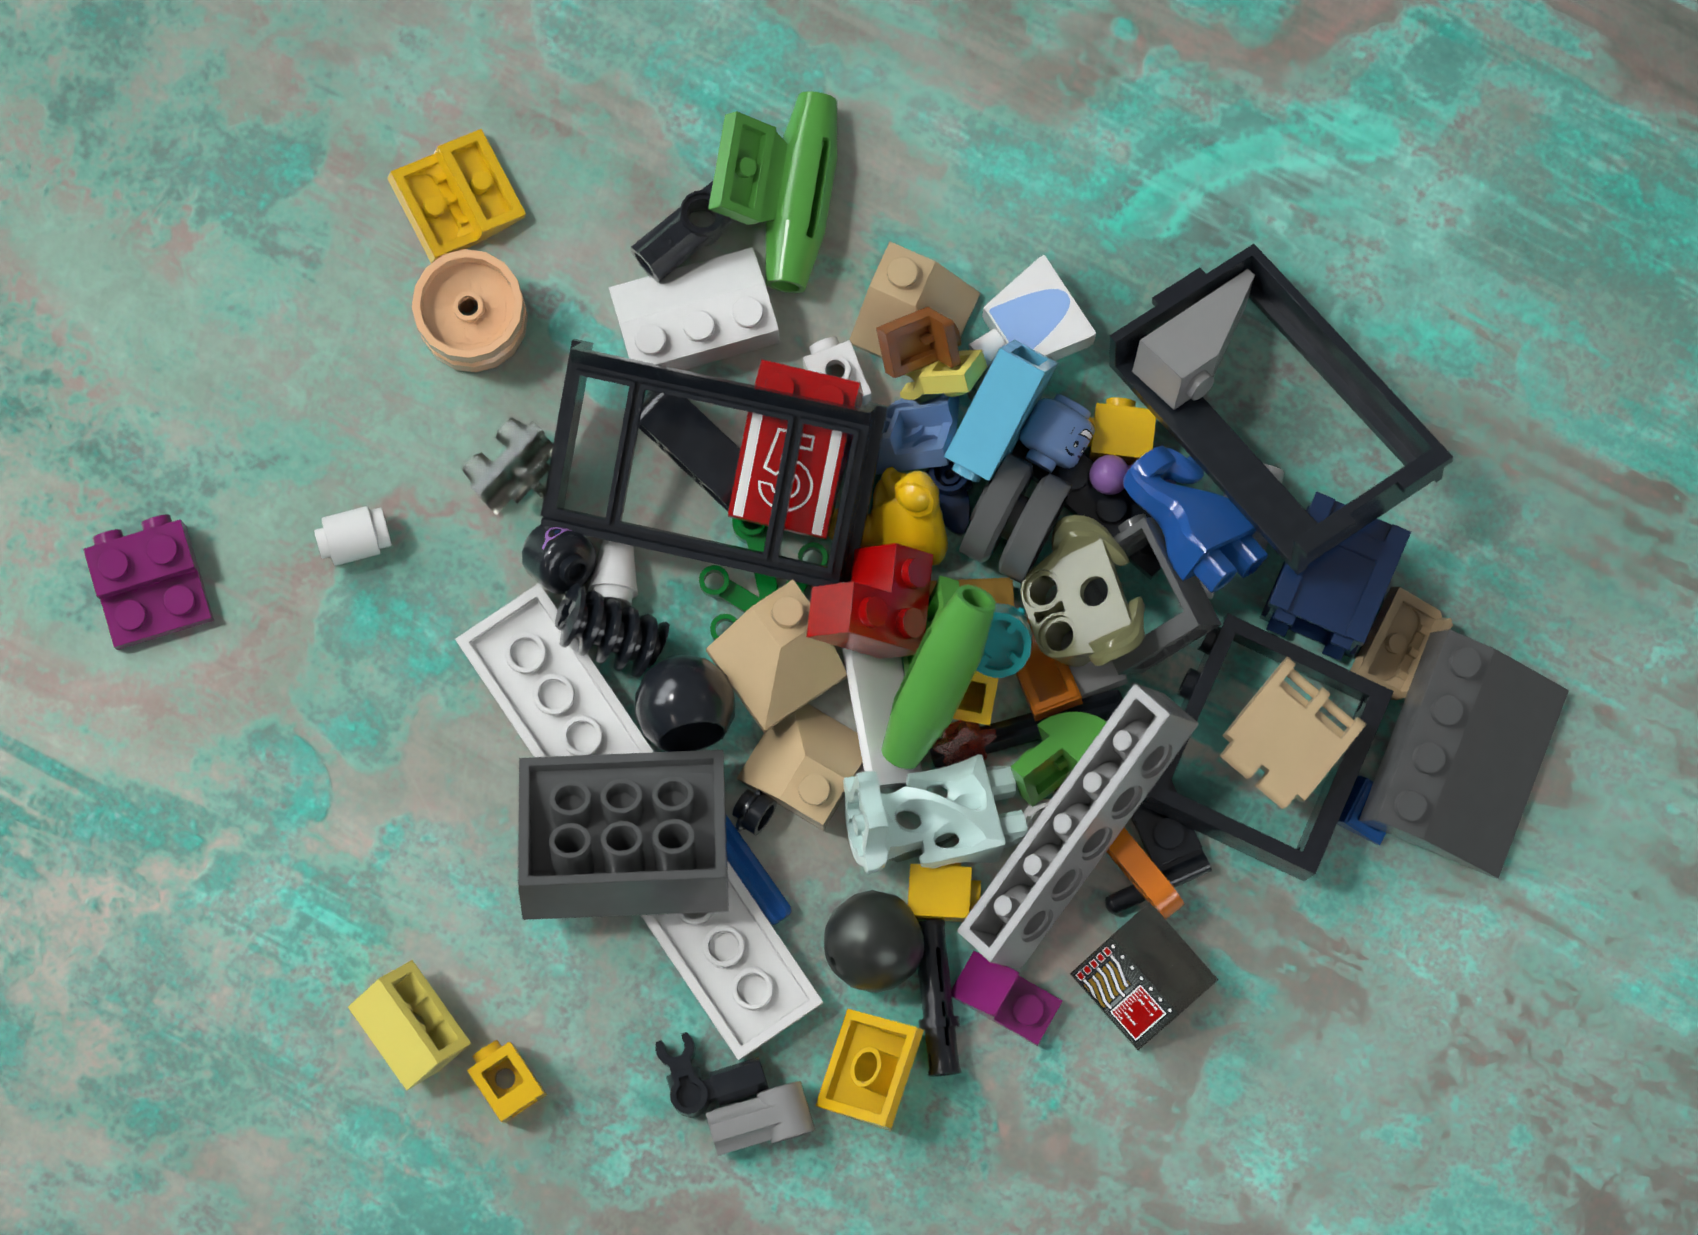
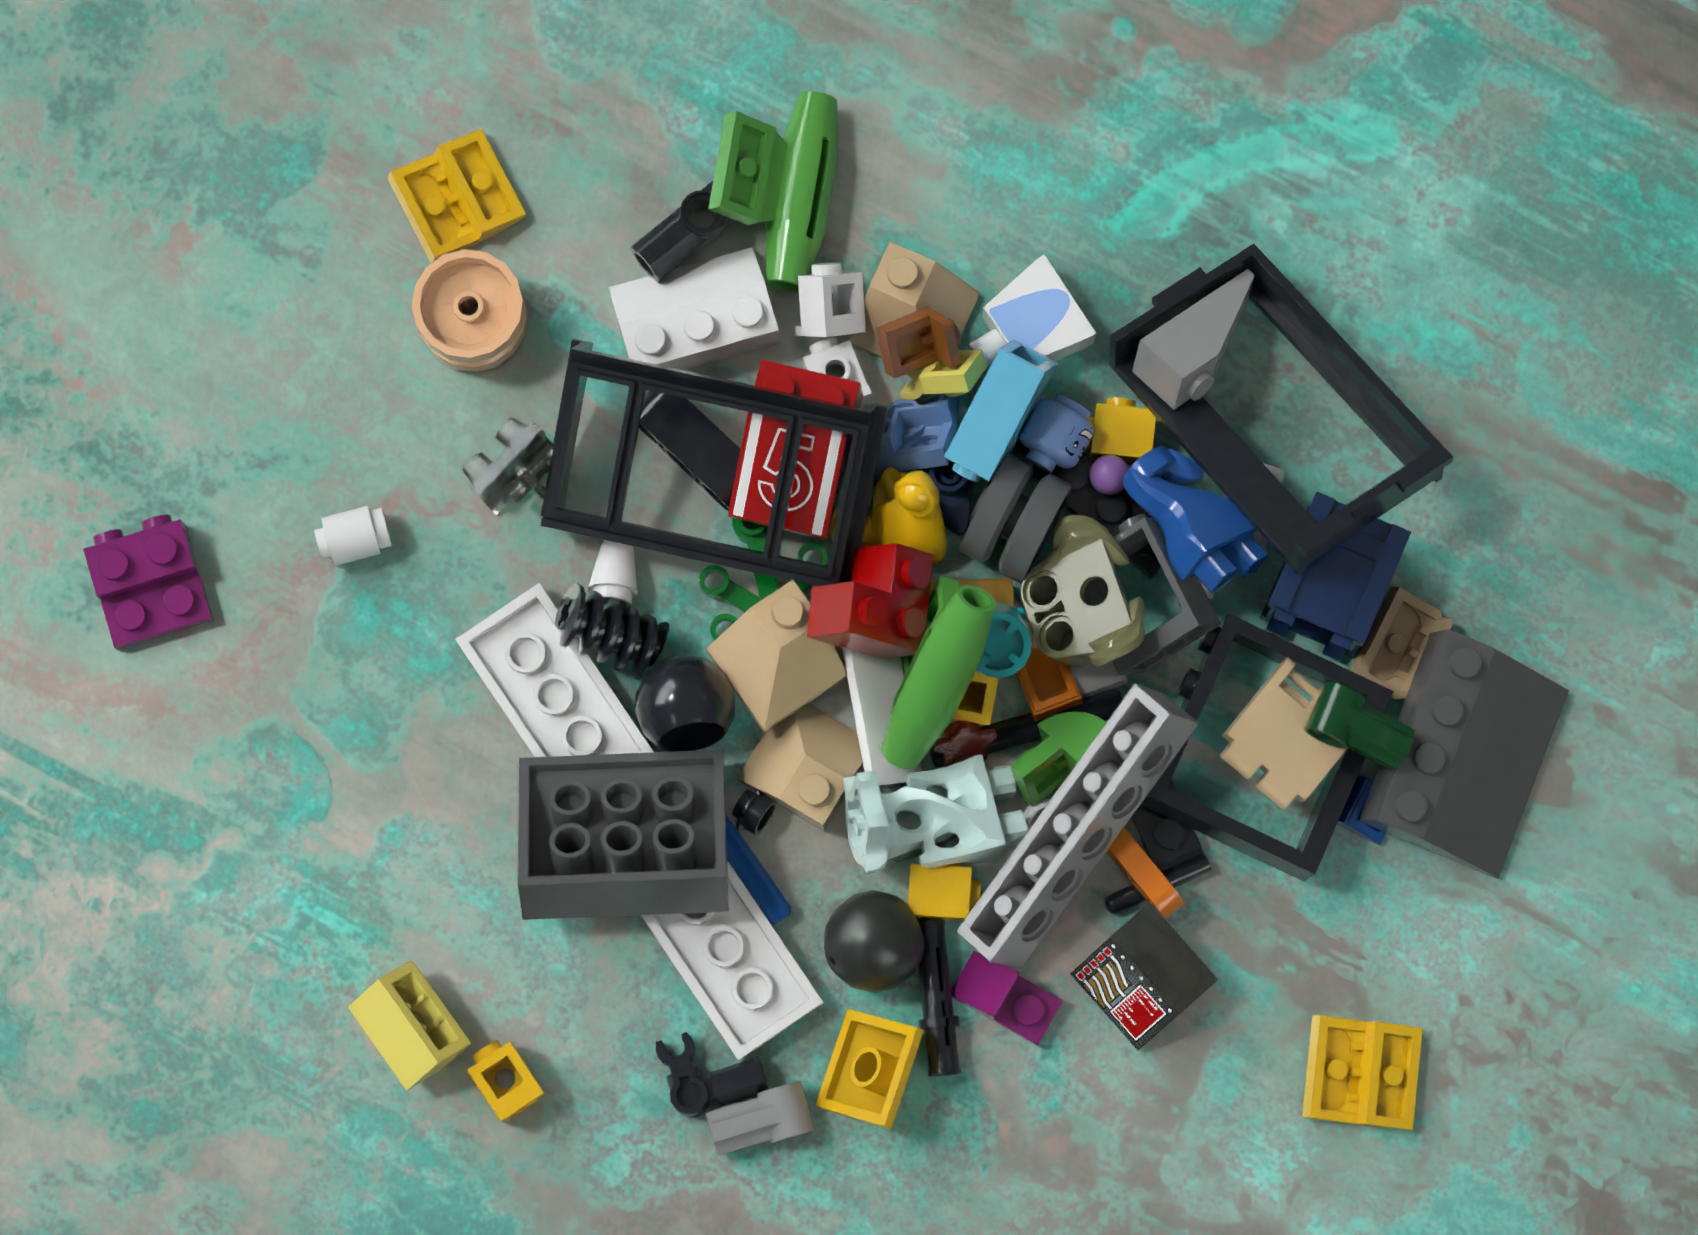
black head [521,524,596,594] -> none
none -> white brick [795,263,866,337]
none -> yellow slope [1302,1015,1423,1130]
none -> dark green piece [1304,682,1415,770]

